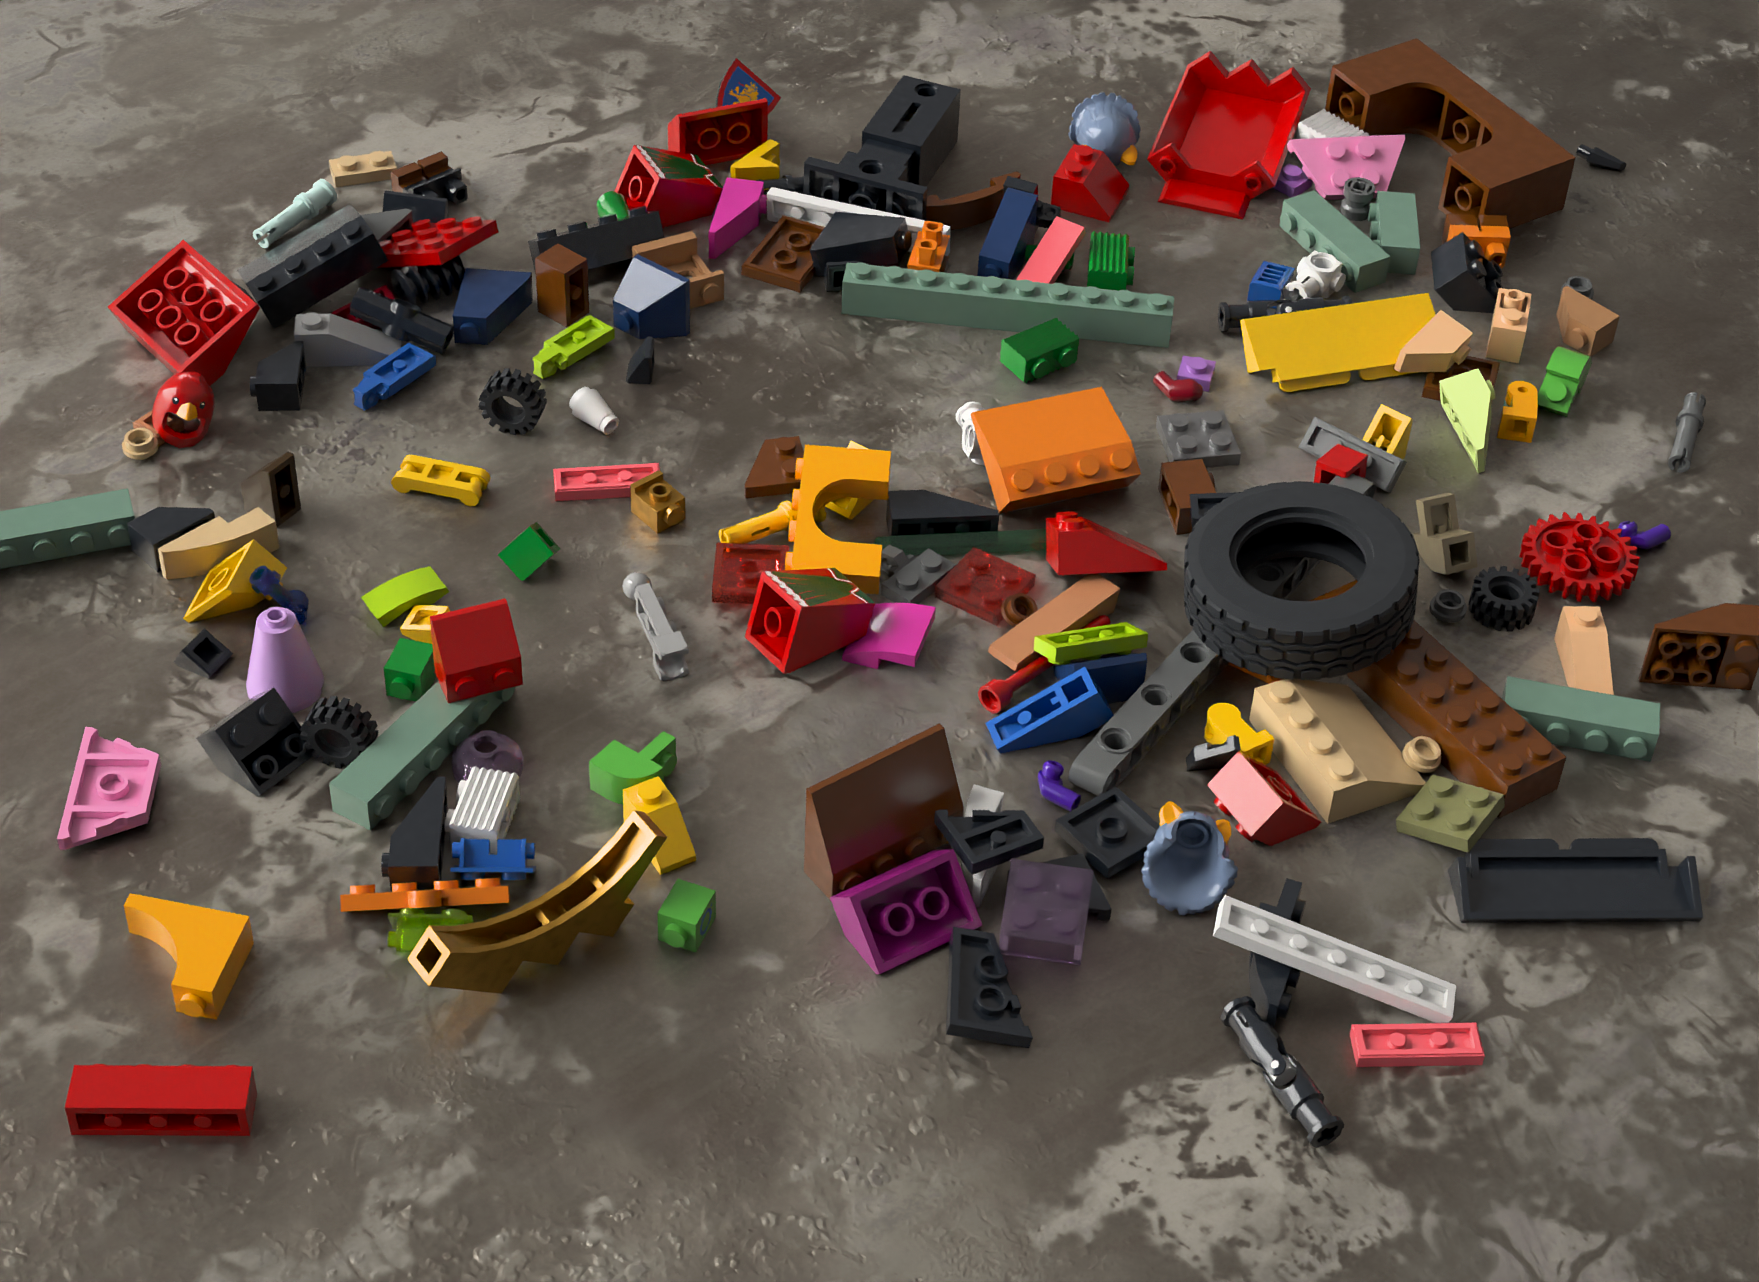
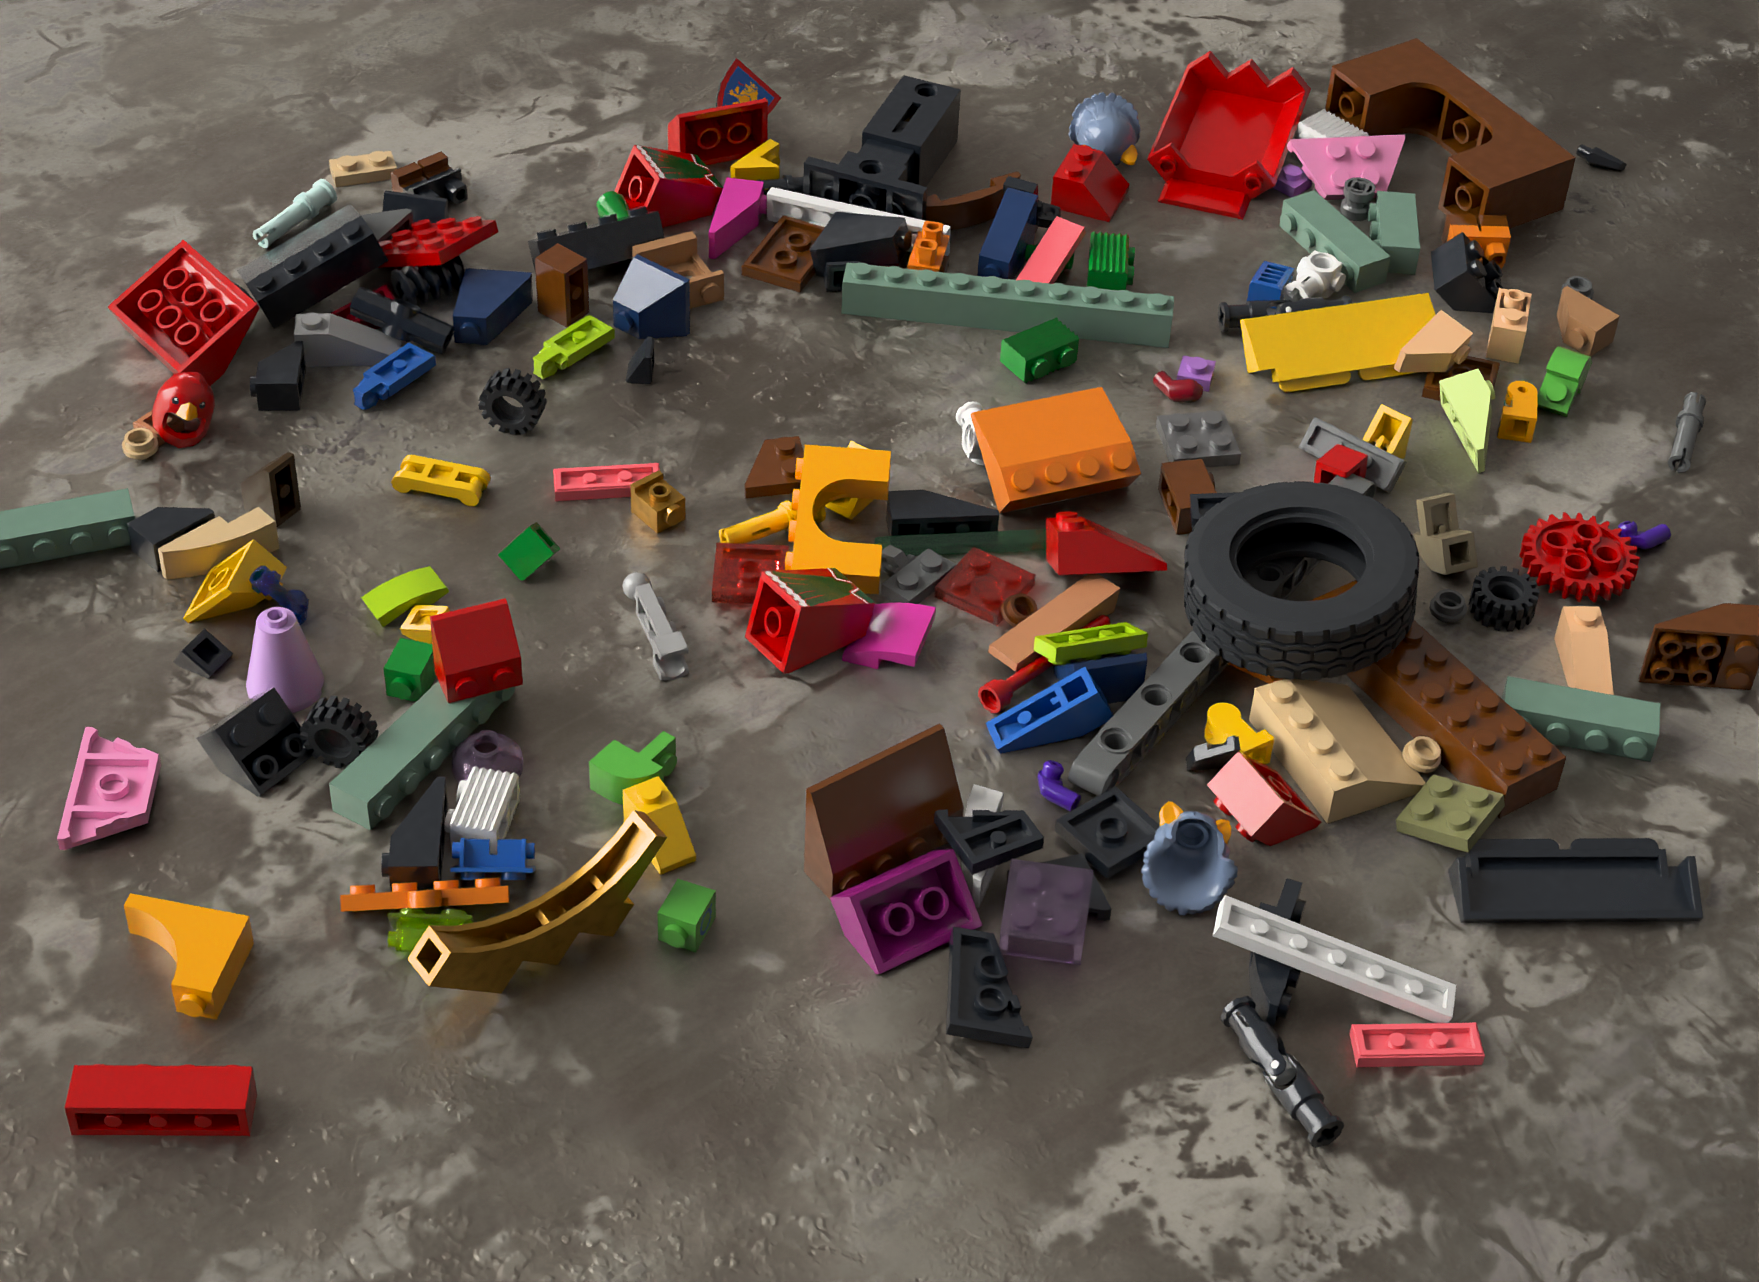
white cone [569,387,619,435] -> none

